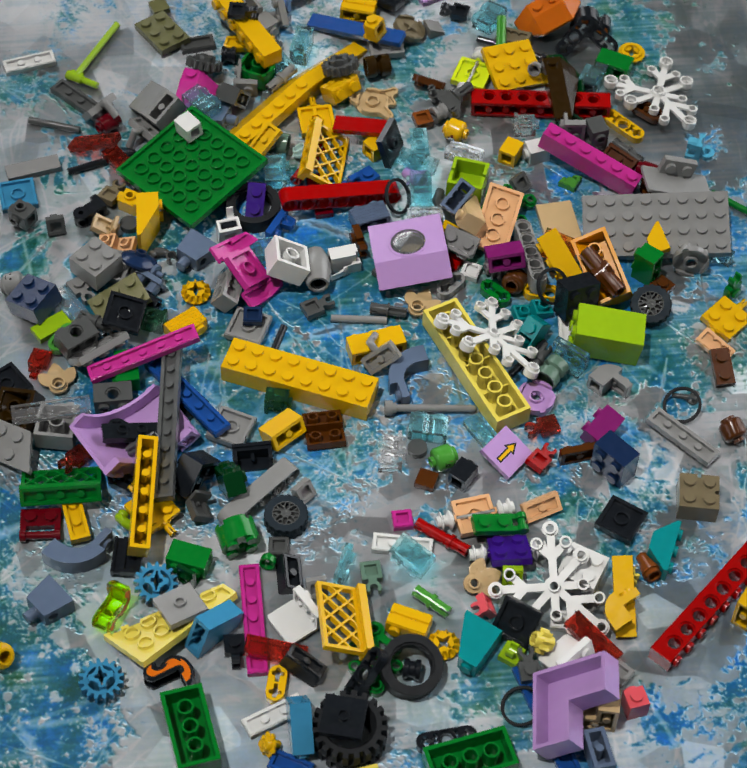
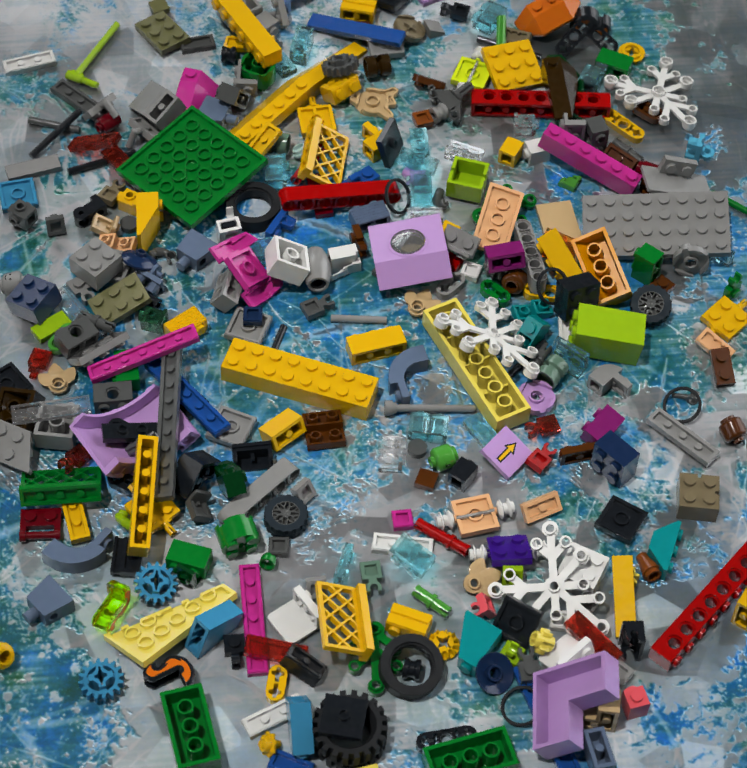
black plate [101,290,148,336] -> none
light grey plate [152,582,208,630] -> none
white brick [174,110,203,143] -> none
yellow gear [181,279,211,305] -> none
clear light blue brick [182,84,221,118] -> none
dark grey gear [185,53,223,75] -> none
black plate [227,2,259,20] -> none
dark purple plate [245,182,267,217] -> none
clear green brick [264,387,293,414] -> none
light grey pin [265,63,298,94] -> none
black slope [276,553,303,595] -> none
red tile [332,115,388,137] -> none
black beam [344,647,388,696] -> none
light grey plate [360,332,402,376] -> none
yellow brick [363,14,387,43] -> none
dark grey axle [369,302,407,318] -> none
sand blue torso [440,177,476,218] -> none
yellow head [442,118,469,143] -> none
tan slope [455,195,485,236] -> none
green plate [470,511,529,536] -> none
dark grey plate [508,171,532,193] -> none
light grey hinge [527,52,547,76] -> none
reddish brown piece [579,246,626,298] -> none
yellow brick [604,587,640,633] -> none
yellow tile [647,221,671,253] -> none
none -> black bar [29,108,82,159]
none -> dark blue dish [476,652,514,695]
none -> black hinge [617,621,646,661]

